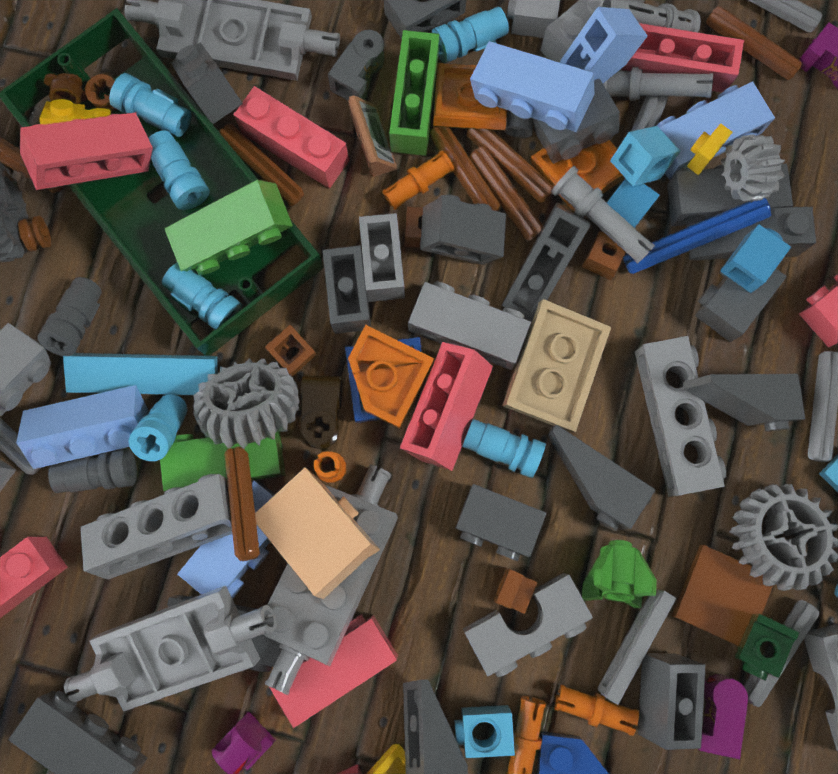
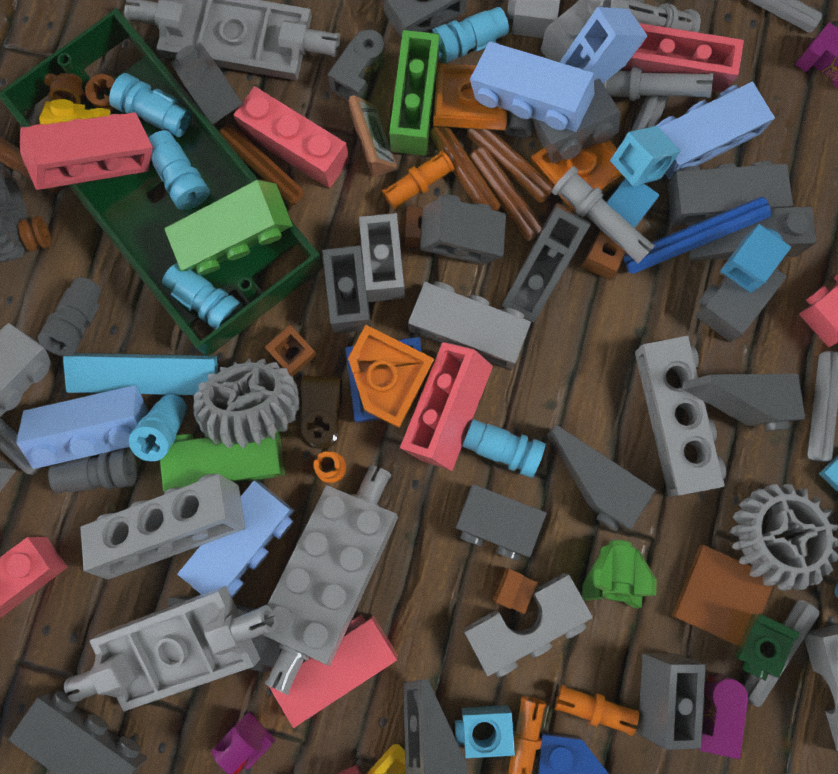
dark orange axle [224,446,260,561] -> none
light nougat container [255,467,380,599] -> none
tan plate [502,299,611,433] -> none
light grey tile [598,589,676,705] -> none
yellow plate [687,123,733,175] -> none
dark orange axle [706,6,802,80] -> none
light grey gear [721,134,785,202] -> none

